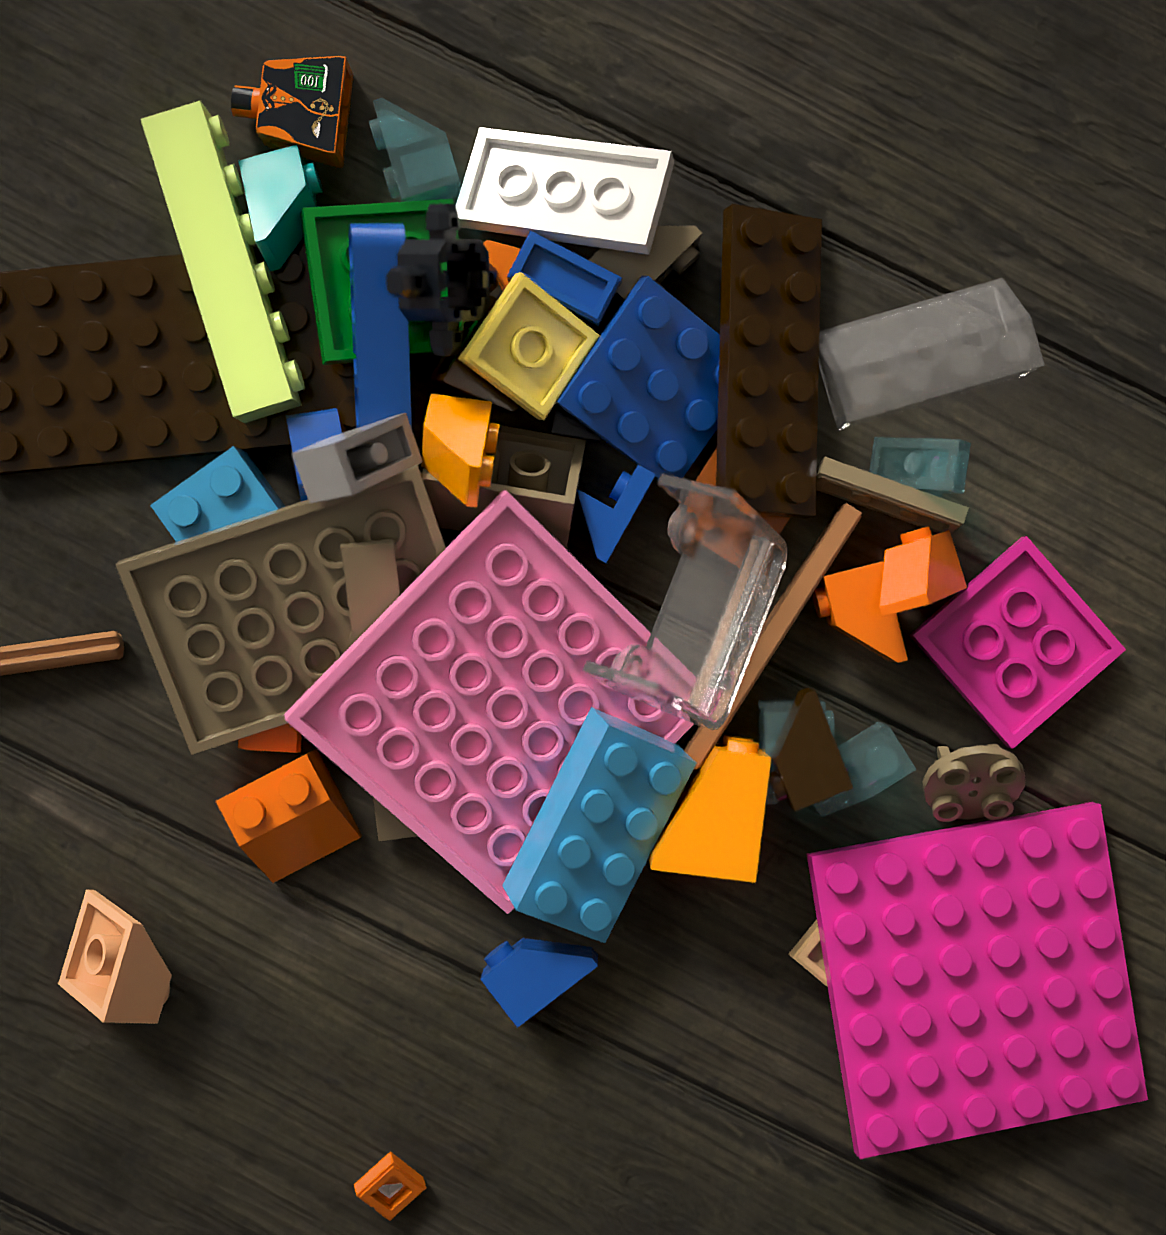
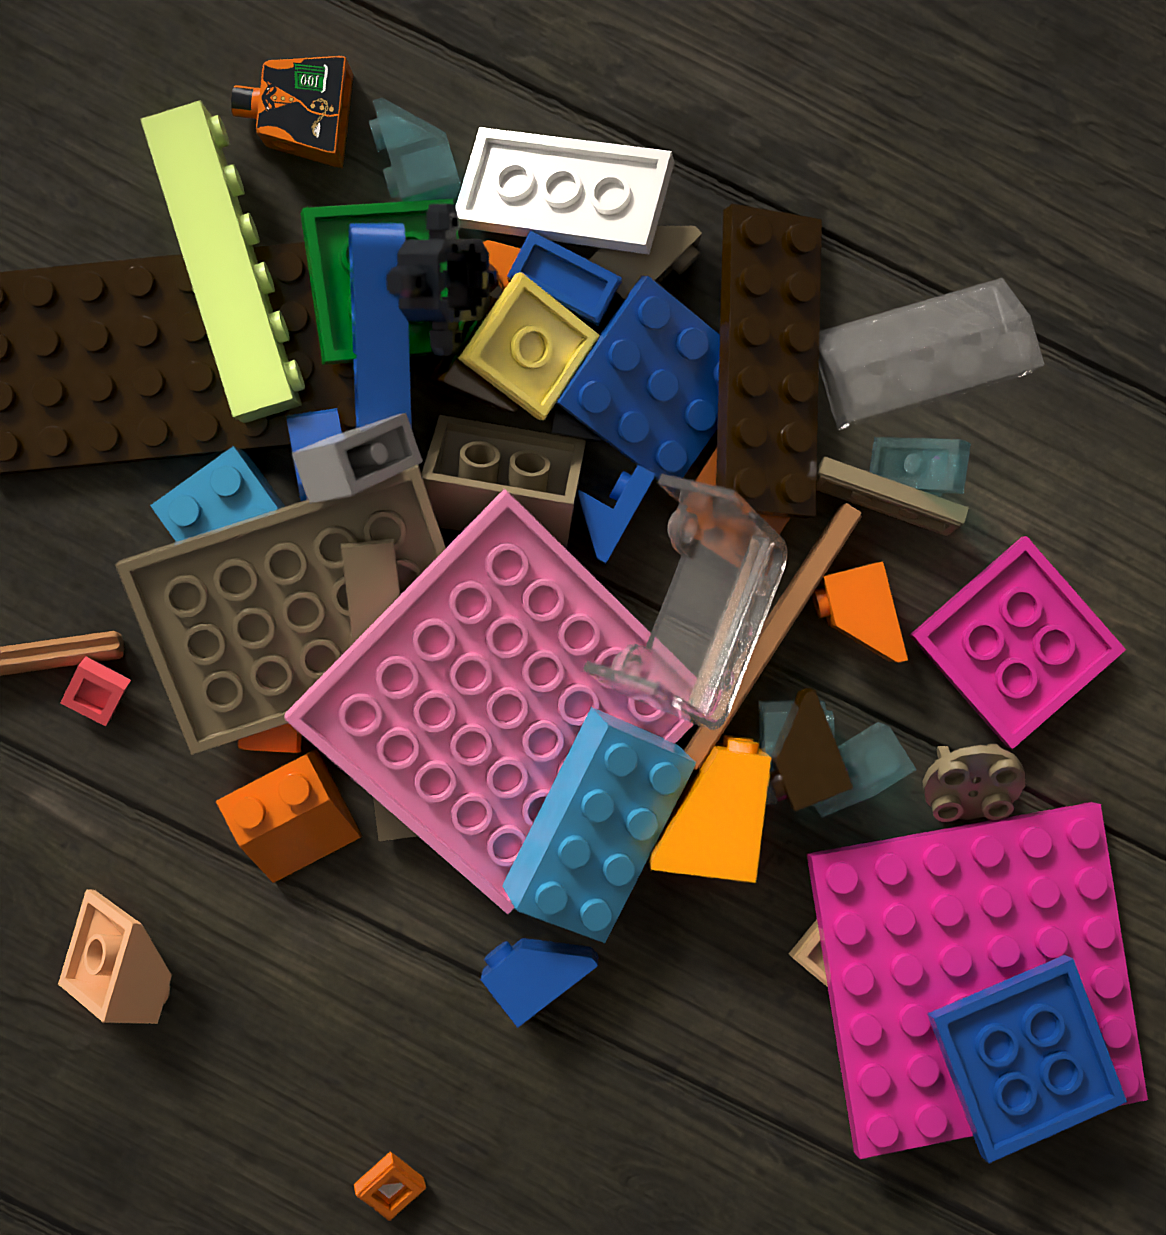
slope [238,144,323,272] -> none
light orange slope [421,393,500,508] -> none
orange slope [879,526,967,617] -> none
none -> coral plate [60,656,131,726]
none -> blue plate [927,955,1127,1163]

